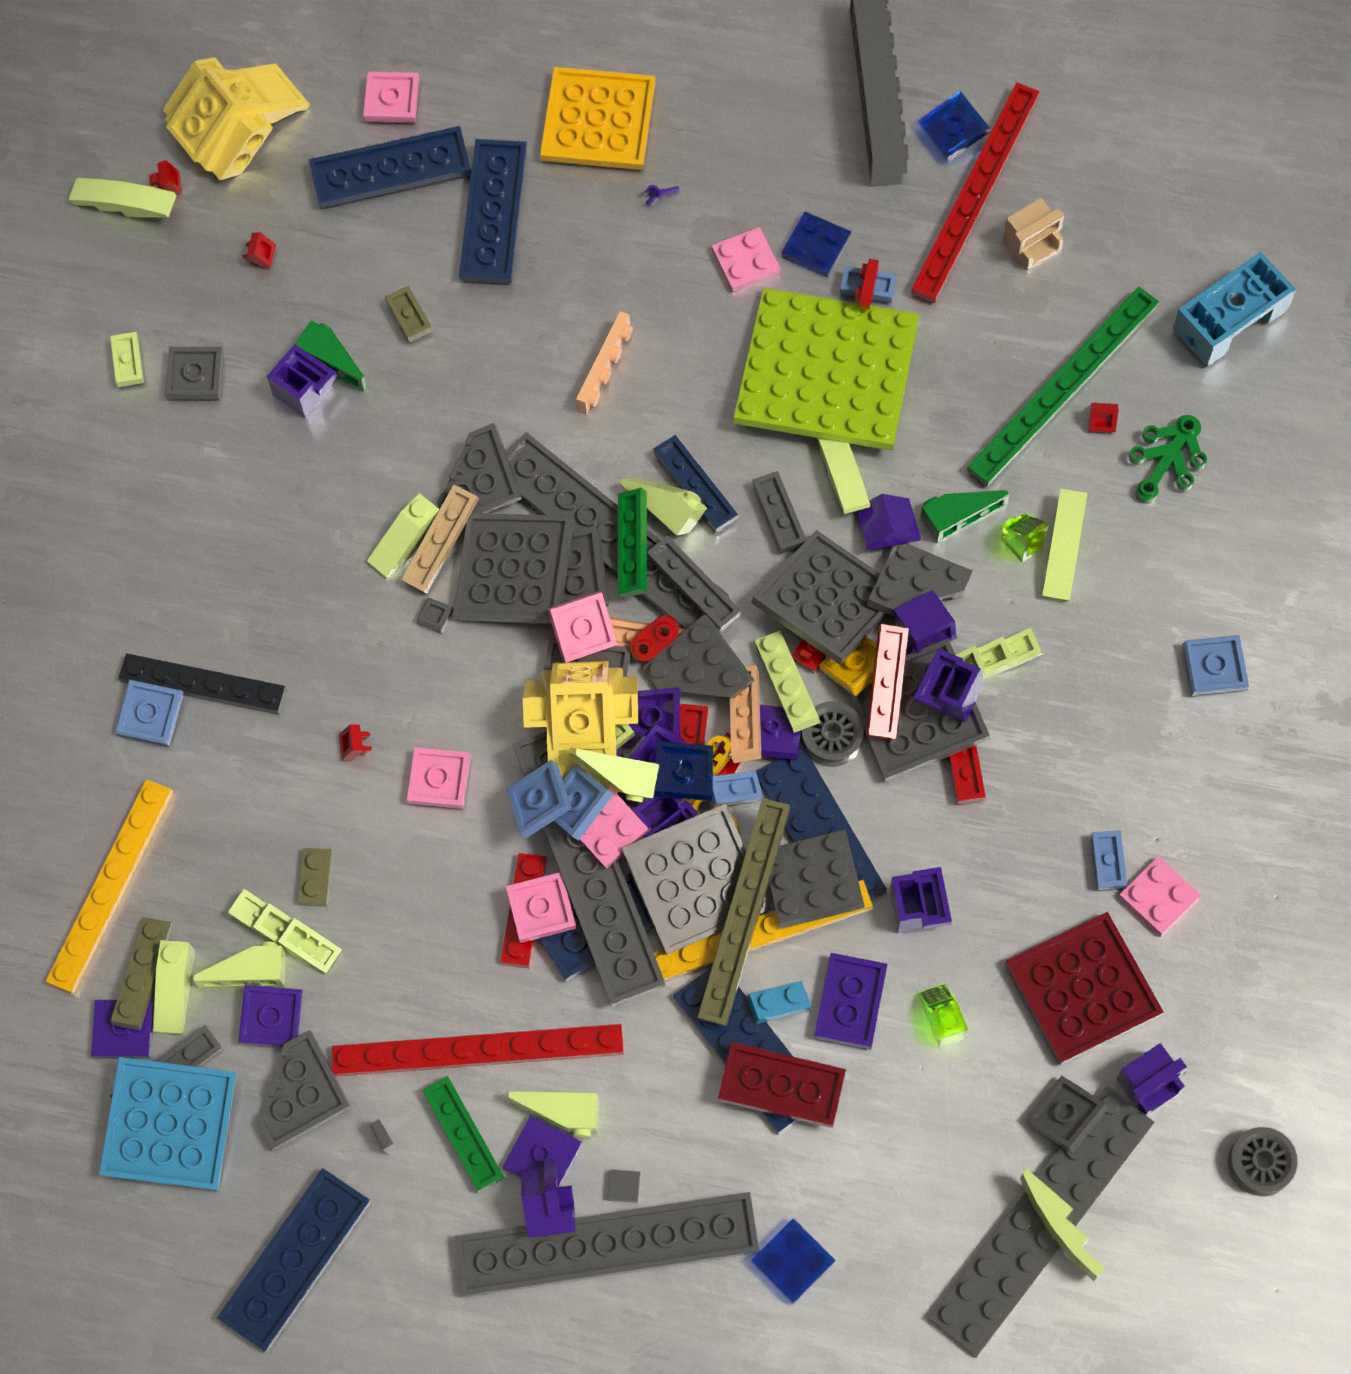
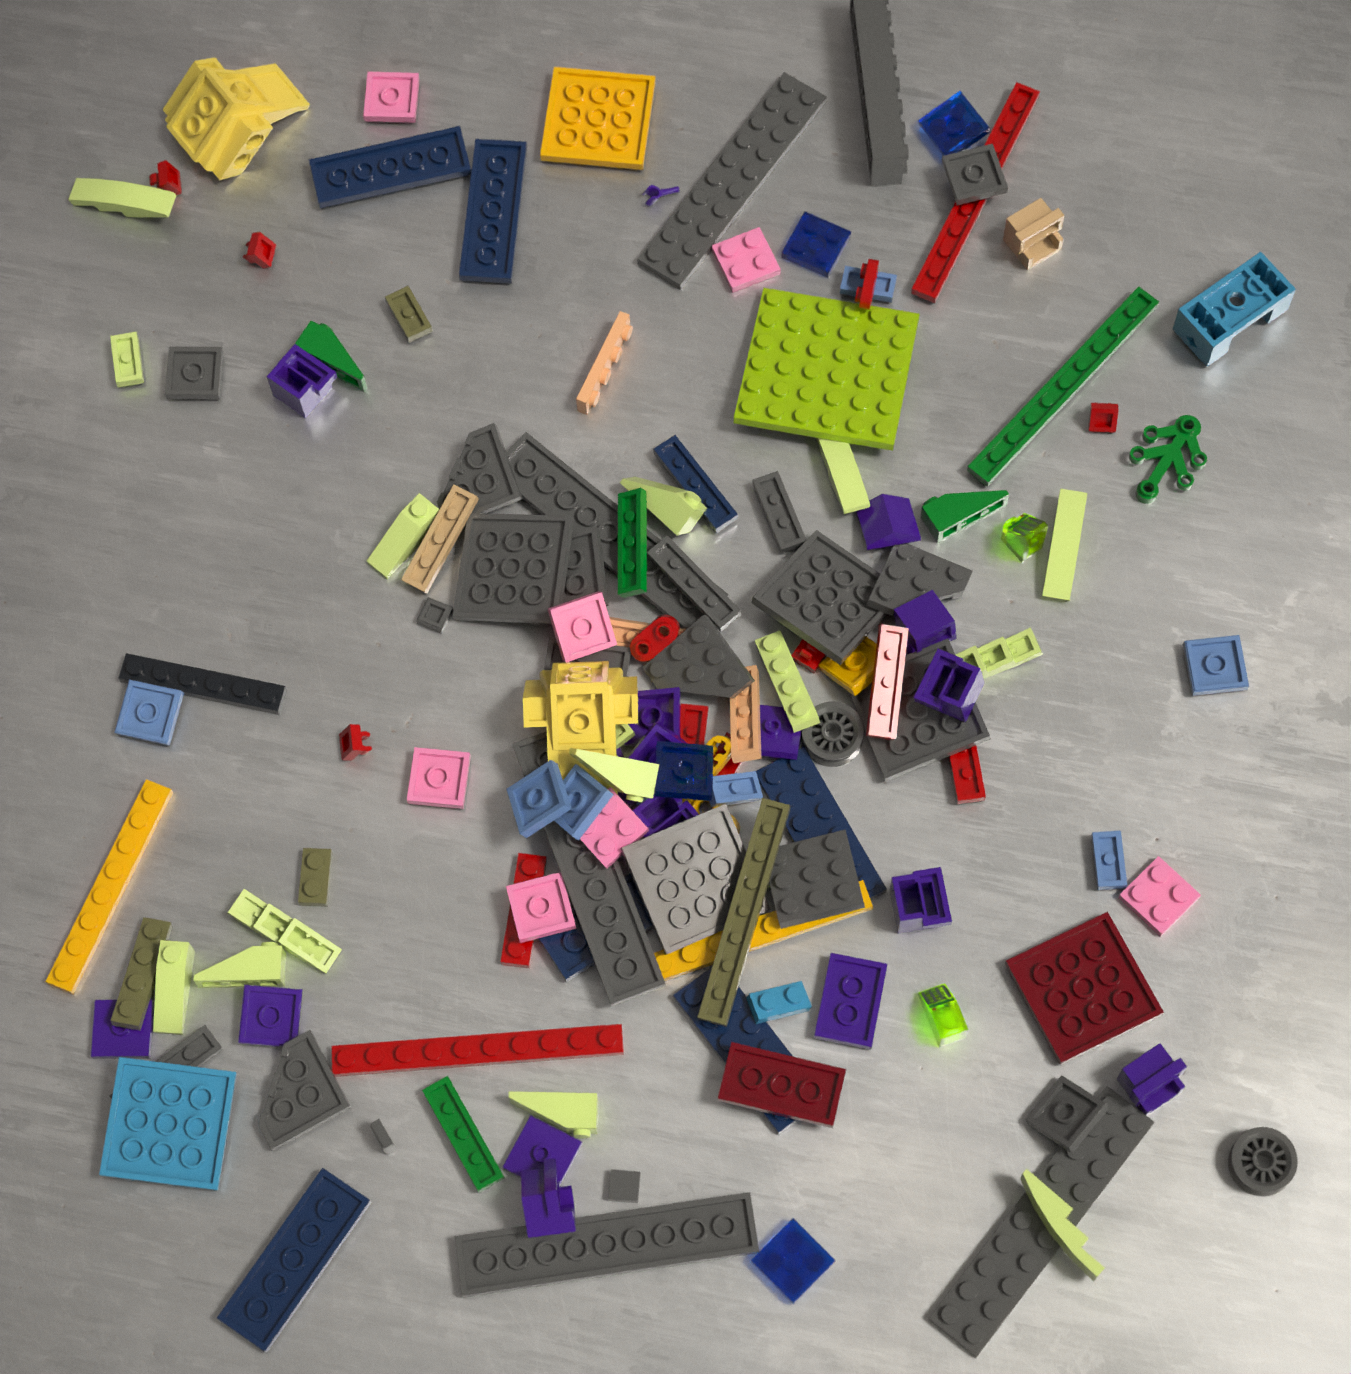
none -> dark grey plate [637,72,827,290]
none -> dark grey plate [942,144,1008,205]

